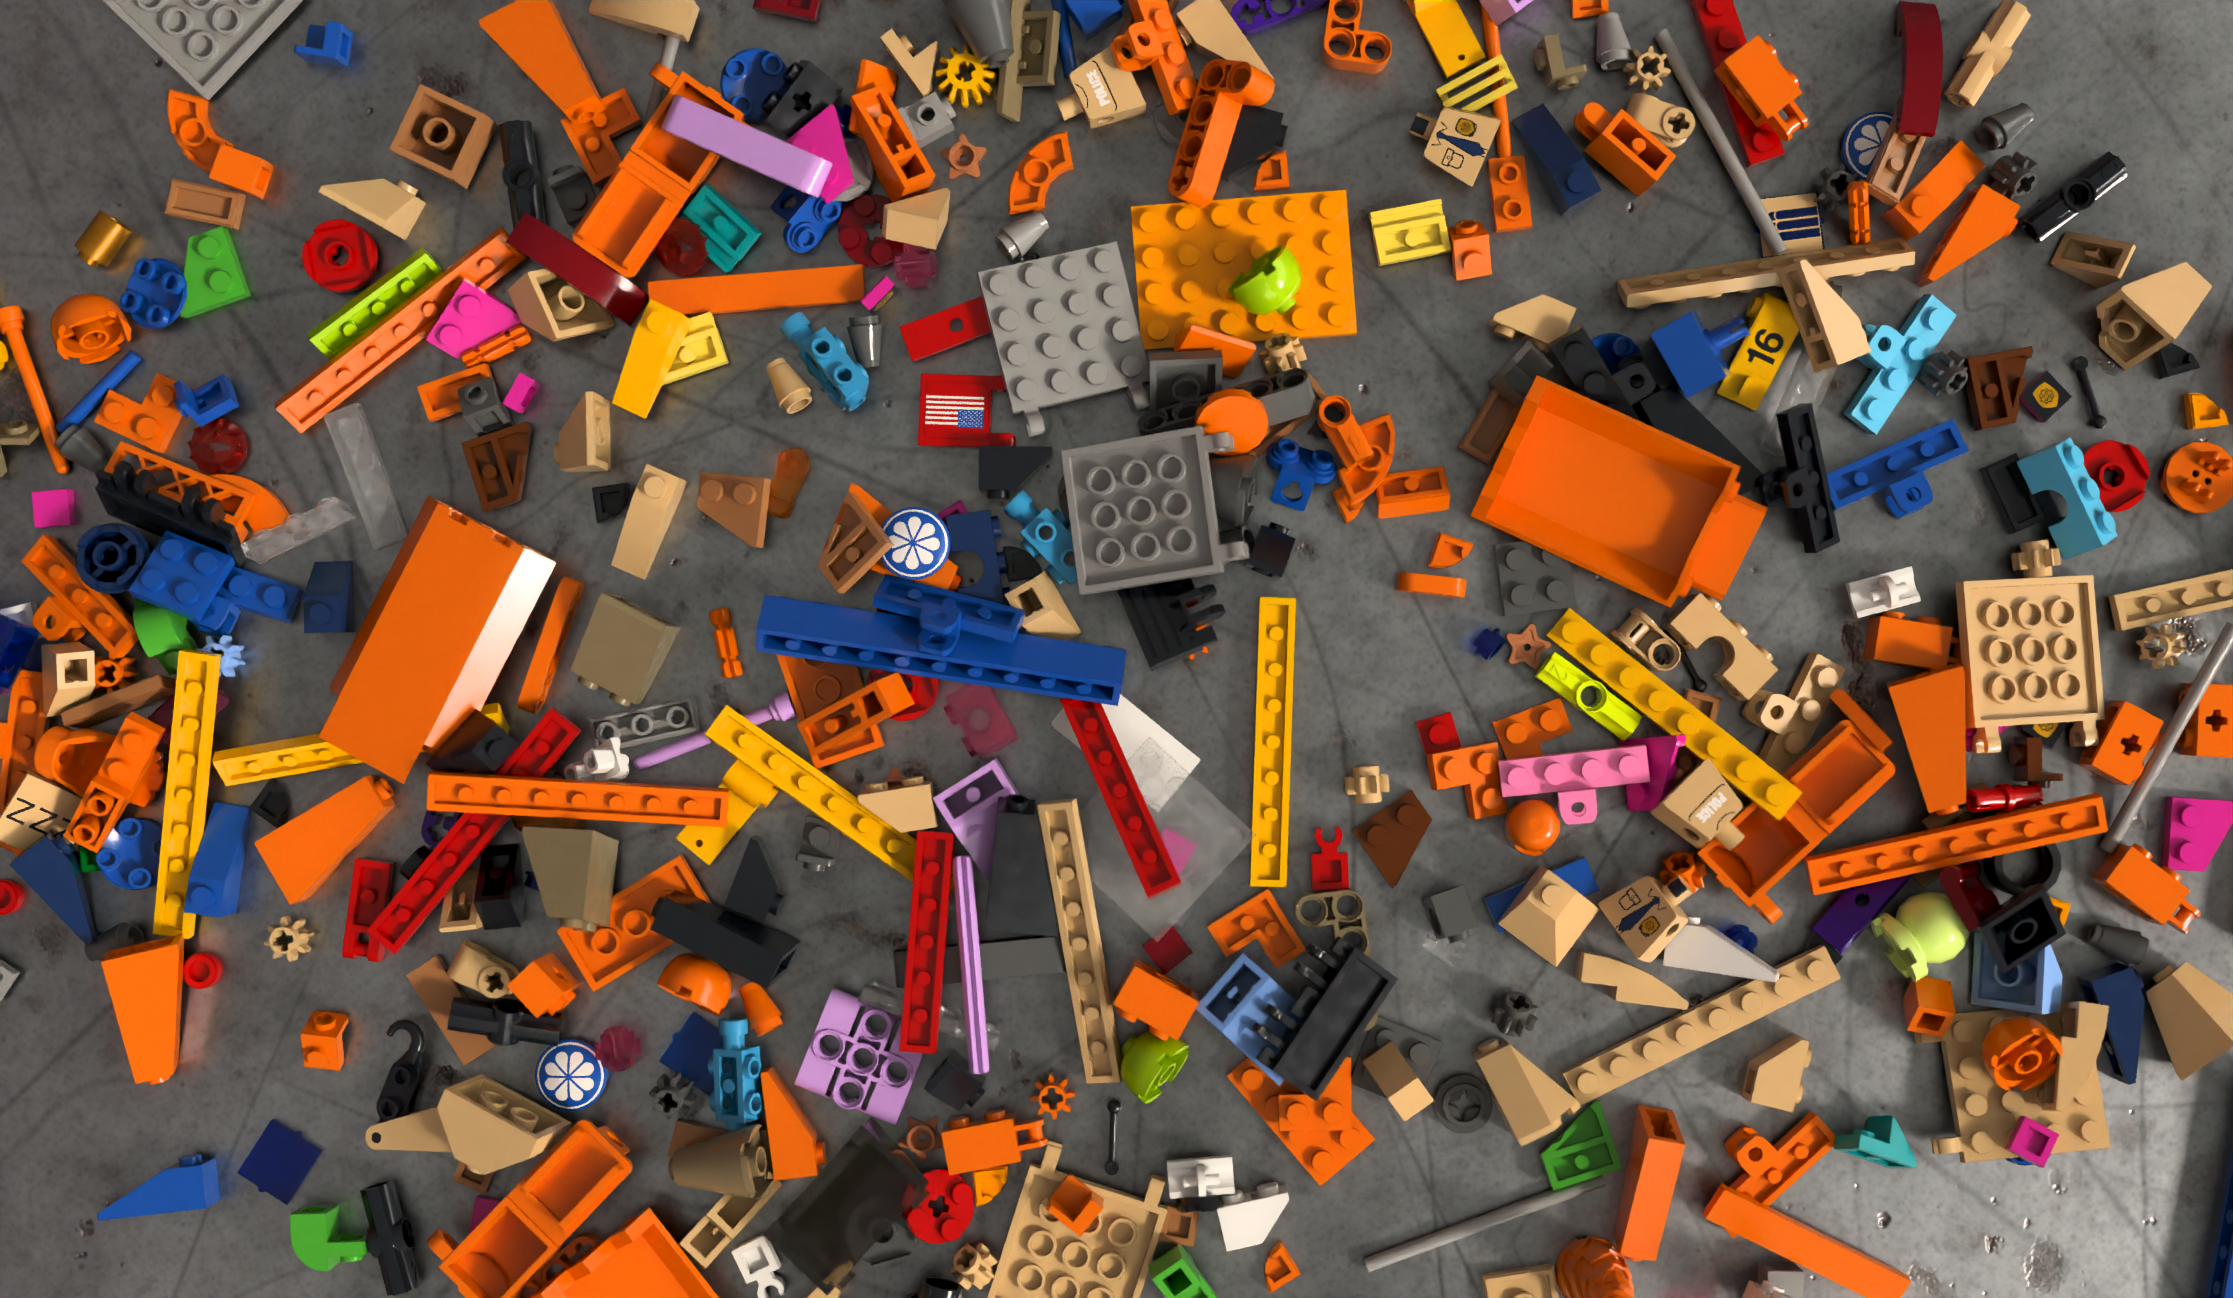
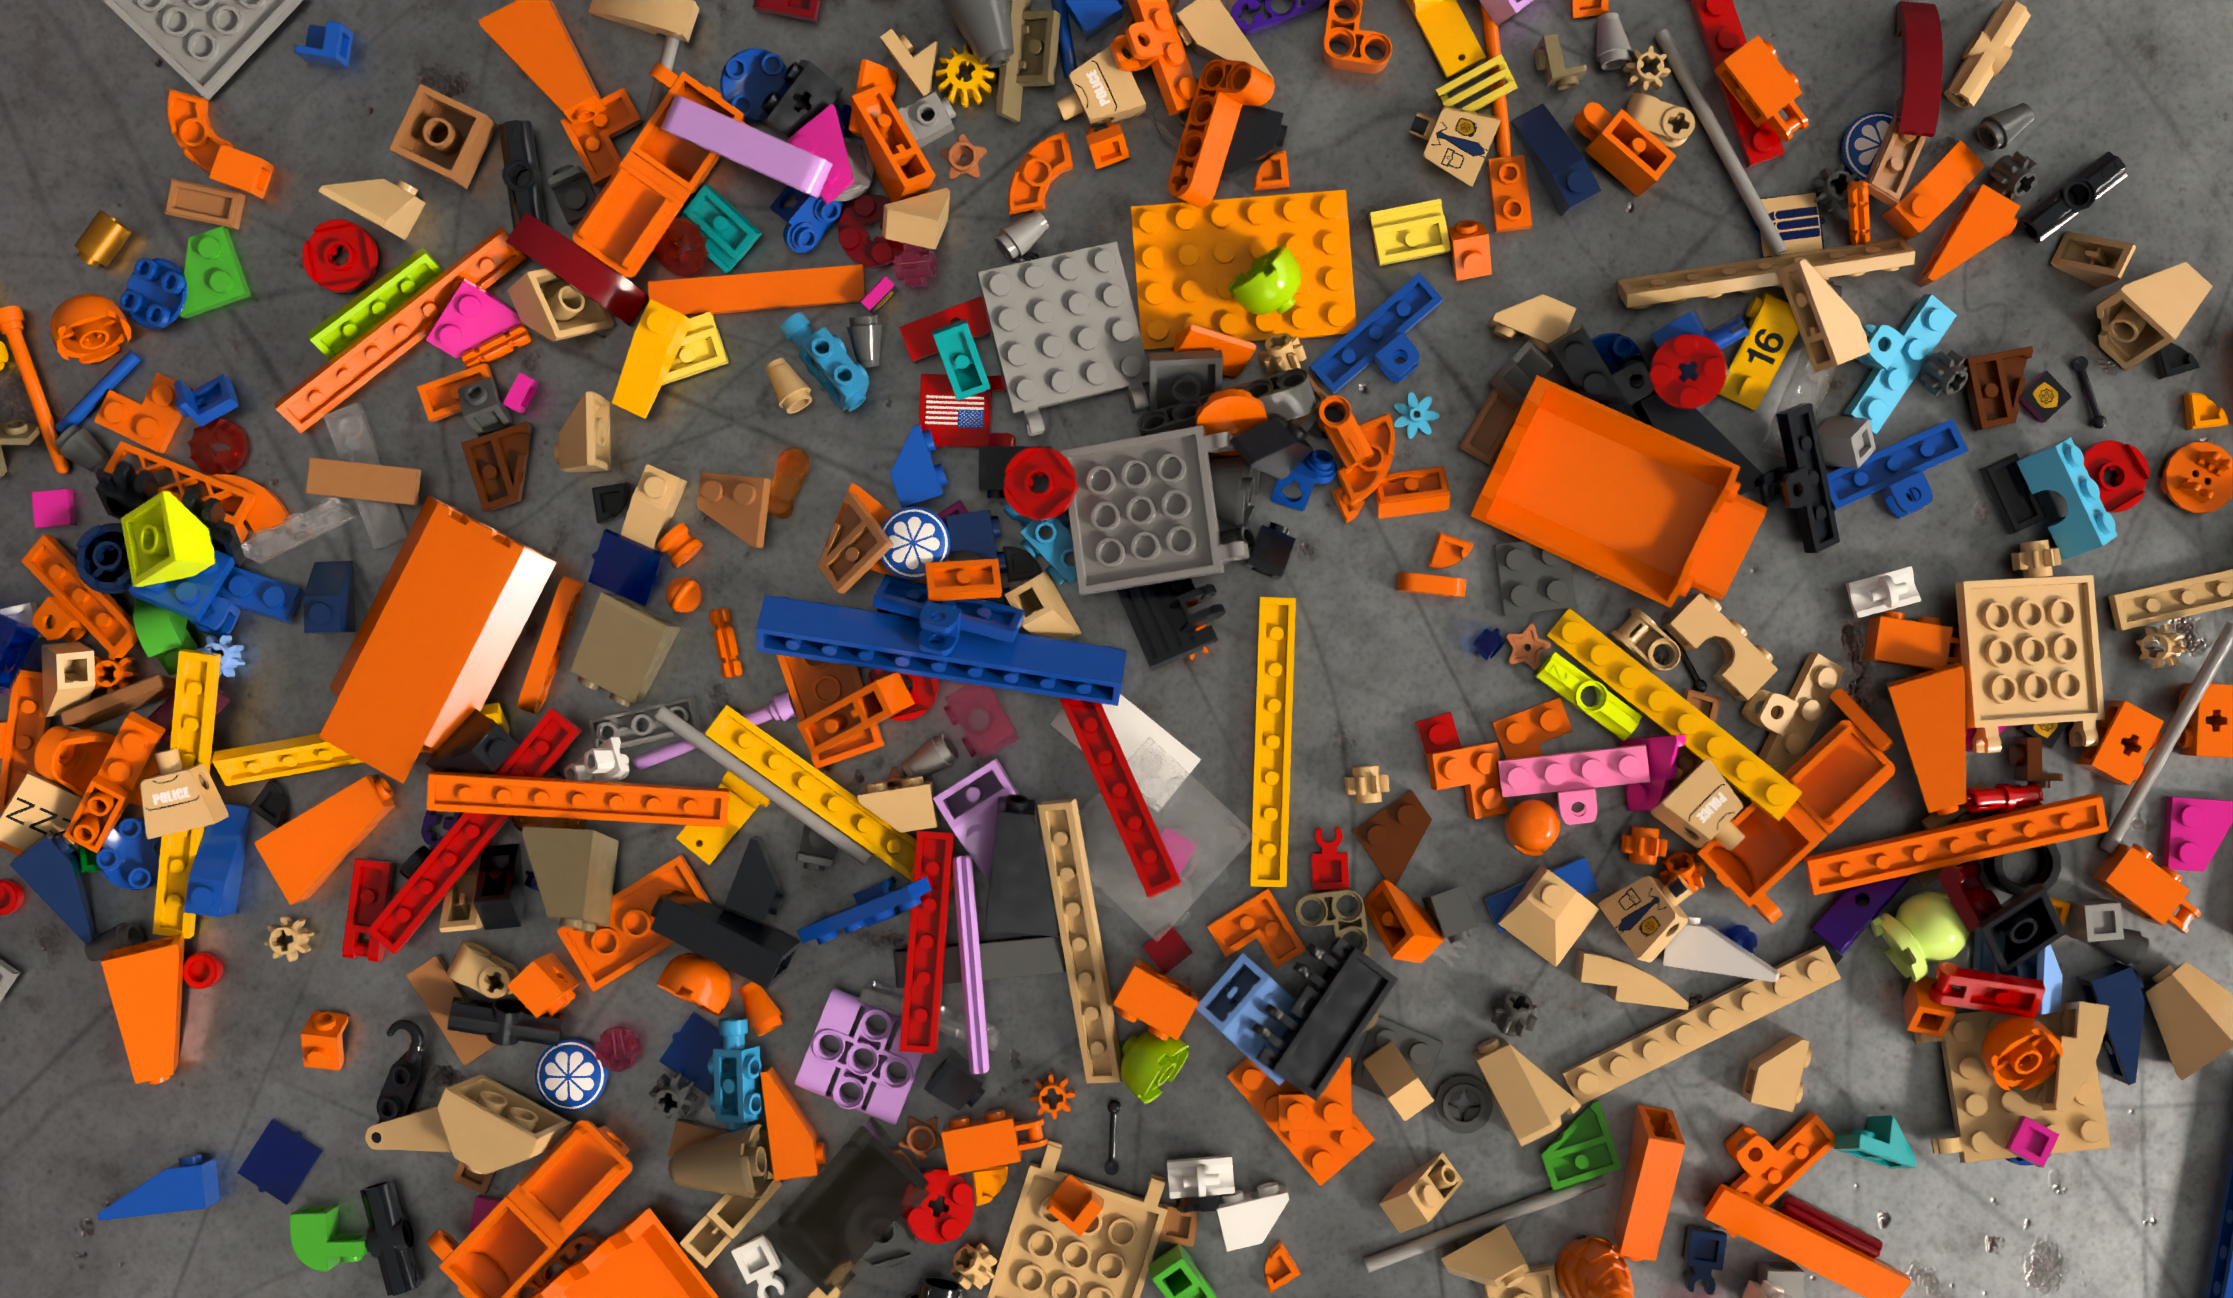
none -> neon yellow slope [121,491,215,587]
none -> tan torso [140,748,229,839]
none -> medium nougat tile [306,457,421,506]
none -> clear blue piece [588,529,664,606]
none -> light grey piece [655,706,872,866]
none -> orange wheel [657,522,703,568]
none -> orange tile [666,577,703,613]
none -> blue plate [797,876,932,944]
none -> blue slope [890,423,948,508]
none -> light grey cone [902,734,958,777]
none -> orange plate [925,559,1002,602]
none -> teal slope [931,319,991,401]
none -> red plate [1003,447,1078,521]
none -> orange tile [1085,121,1130,170]
none -> black slope [1229,417,1314,480]
none -> blue plate [1309,273,1443,395]
none -> orange slope [1363,879,1444,963]
none -> tan slope [1379,1152,1463,1233]
none -> medium azure plant [1394,392,1440,439]
none -> tan slope [1441,1224,1530,1288]
none -> orange gear [1621,826,1668,865]
none -> red plate [1650,334,1727,409]
none -> dark blue plate [1683,1226,1727,1295]
none -> dark red axle [1779,1194,1883,1259]
none -> light grey panel [1817,416,1876,469]
none -> red plate [1928,962,2046,1018]
none -> light grey panel [2066,898,2124,942]

